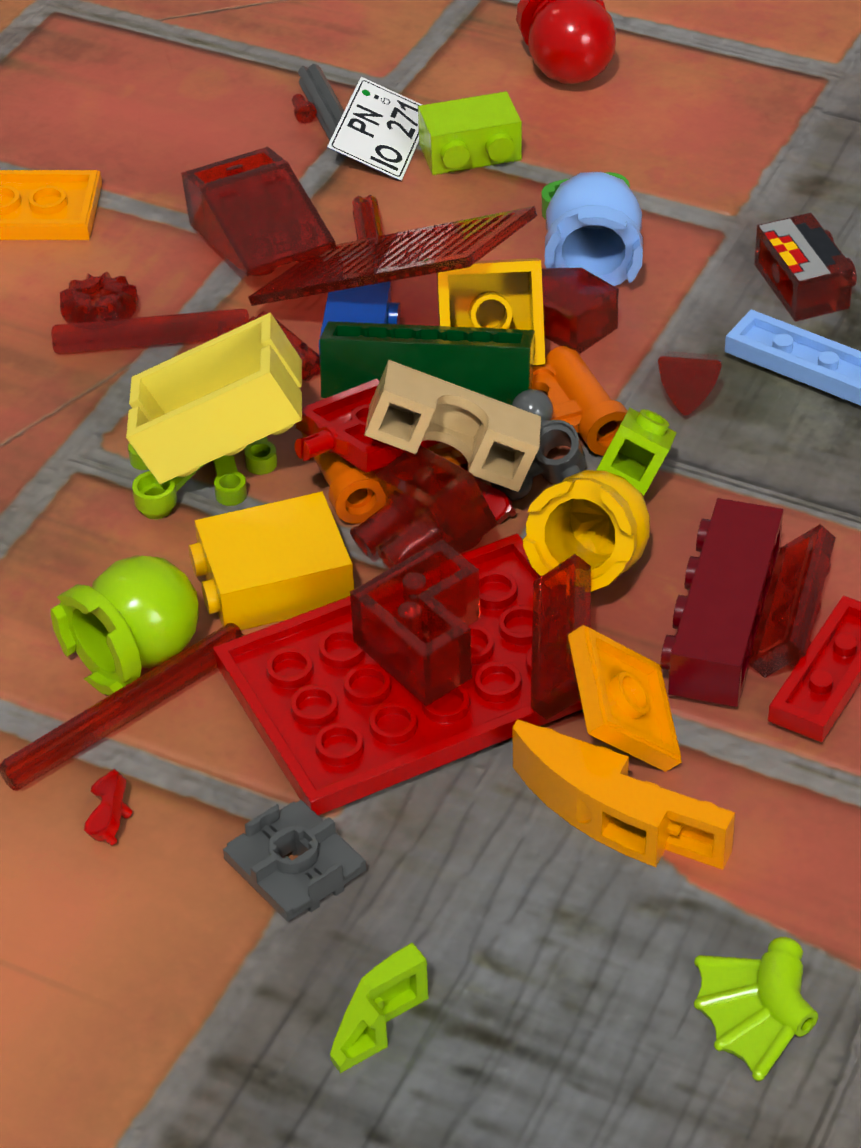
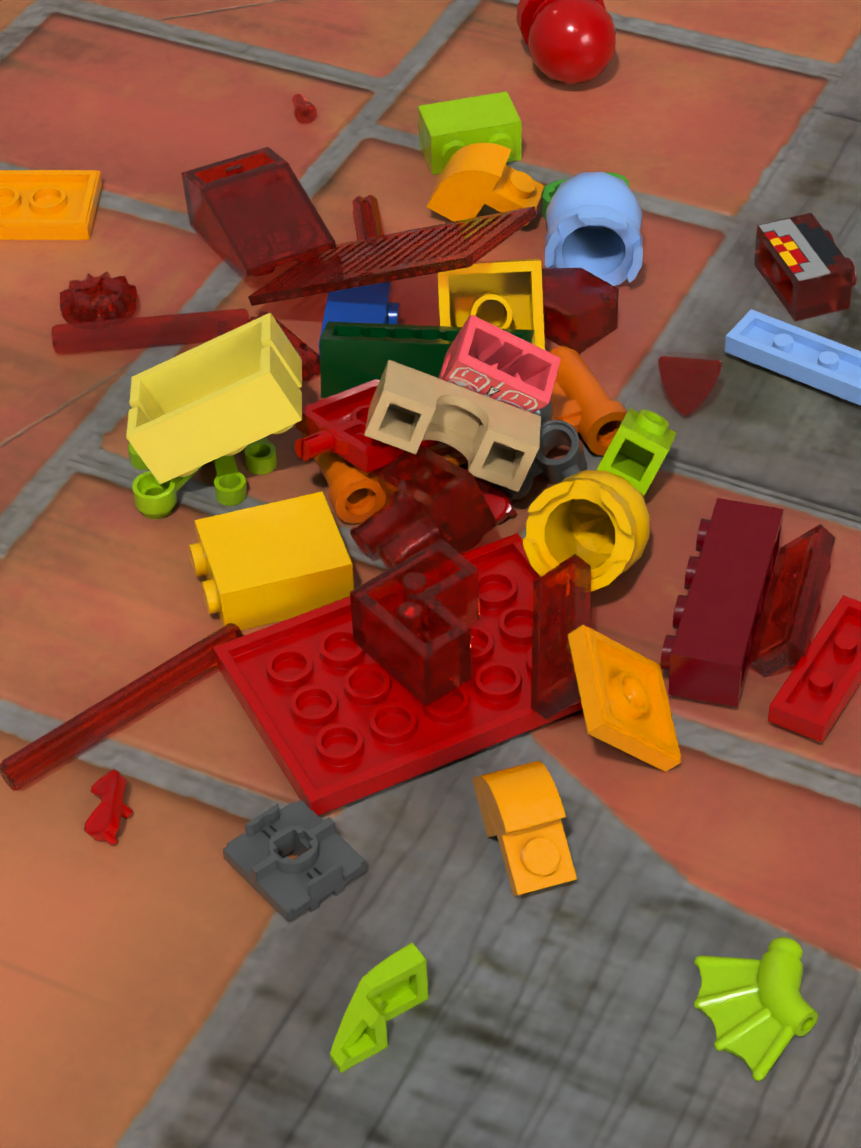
lime tile [50,555,199,697] -> none
dark grey axle [298,64,344,140] -> none
white sticker [327,77,422,181] -> none
light orange slope [512,719,735,870] -> none
none -> light orange brick [426,143,545,229]
none -> coral torso [439,315,561,413]
none -> light orange brick [472,760,577,896]

